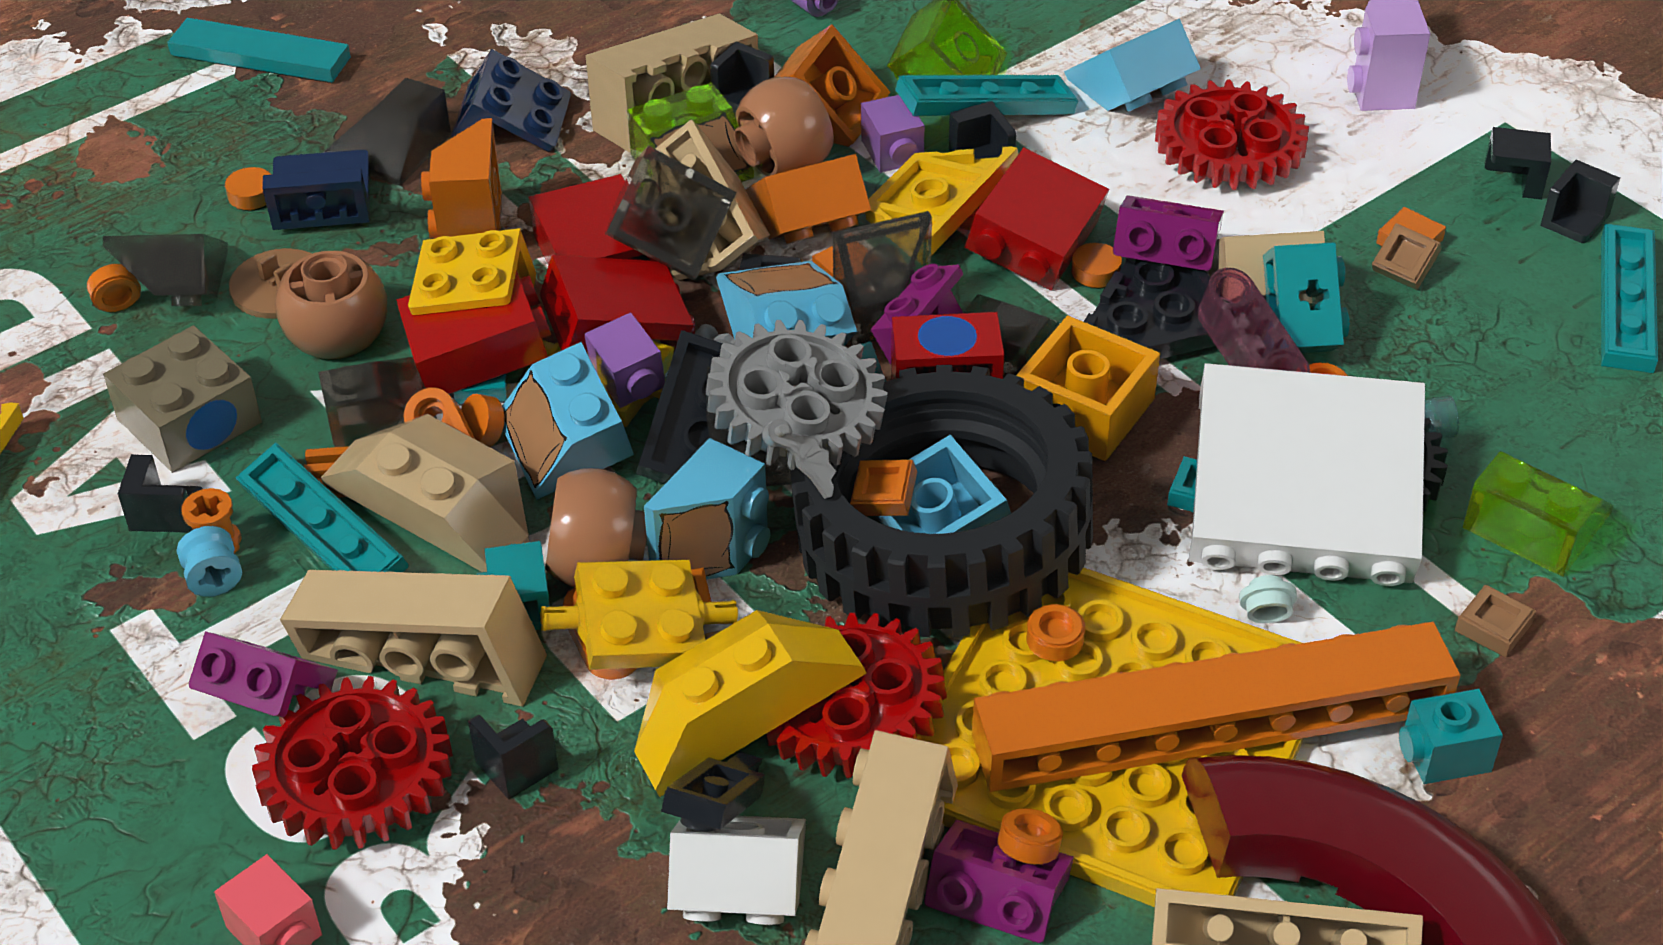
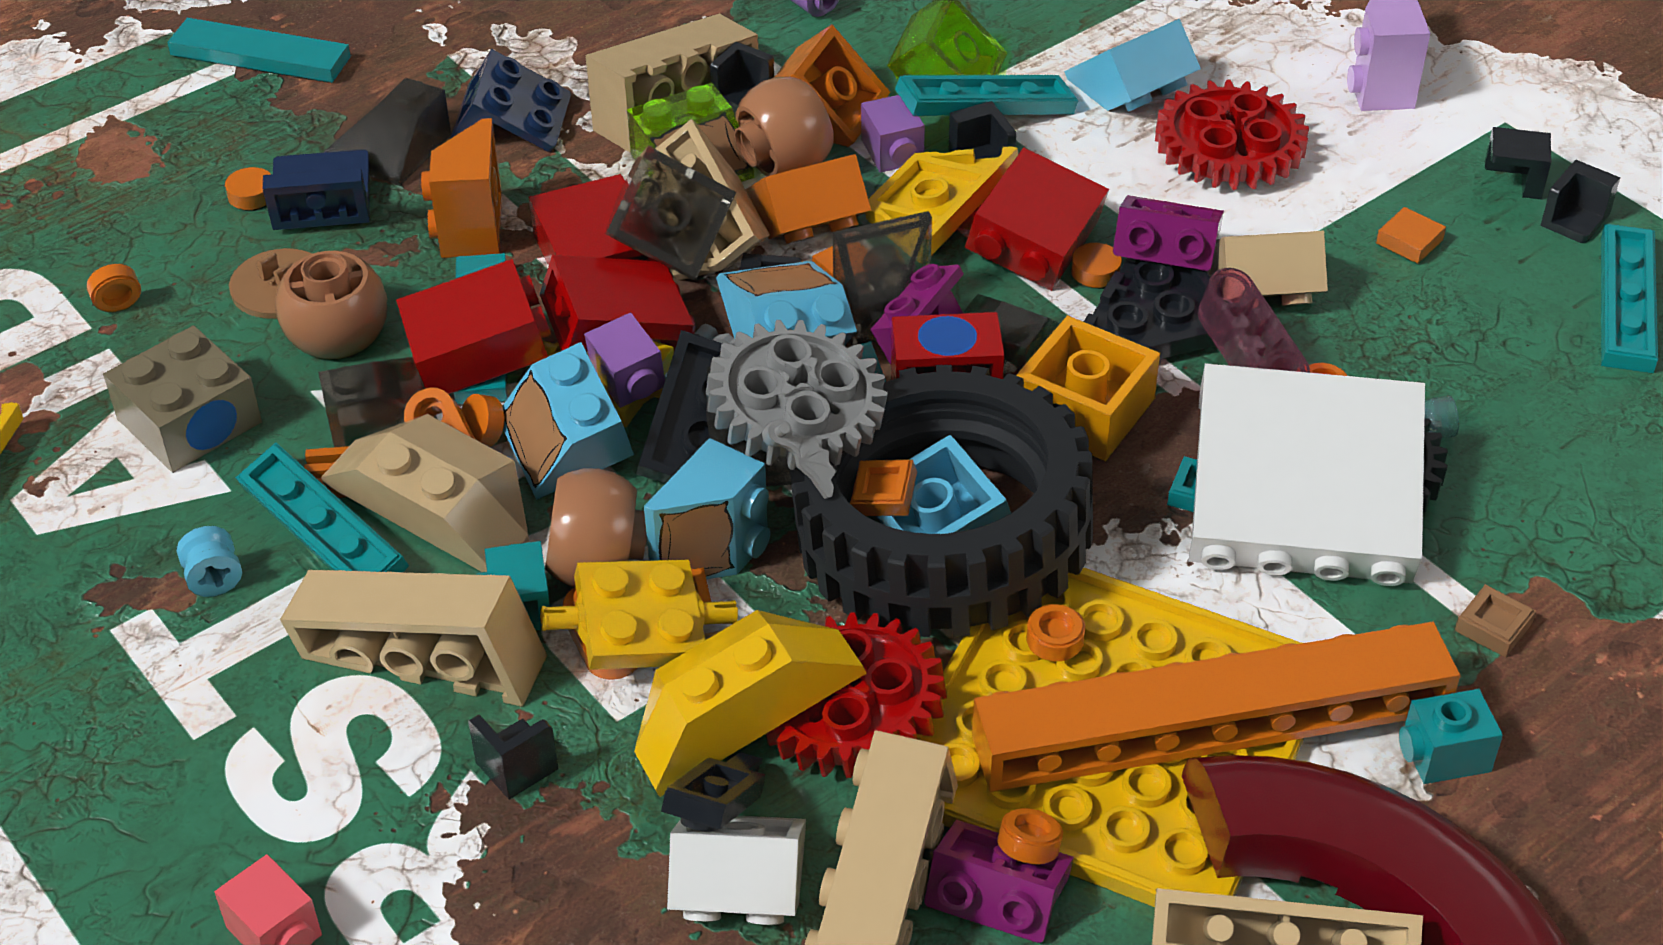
clear smoke slope [103,234,228,307] -> none
black panel [117,454,203,533] -> none
orange bush [182,488,242,554] -> none
magenta bracket [189,631,338,717] -> none
red gear [252,676,453,850] -> none
yellow bracket [408,228,536,315] -> none
light aqua plate [1239,575,1297,623] -> none
teal brick [1263,242,1350,355] -> none
medium nougat tile [1372,223,1442,290] -> none
clear neon green slope [1462,451,1614,577] -> none

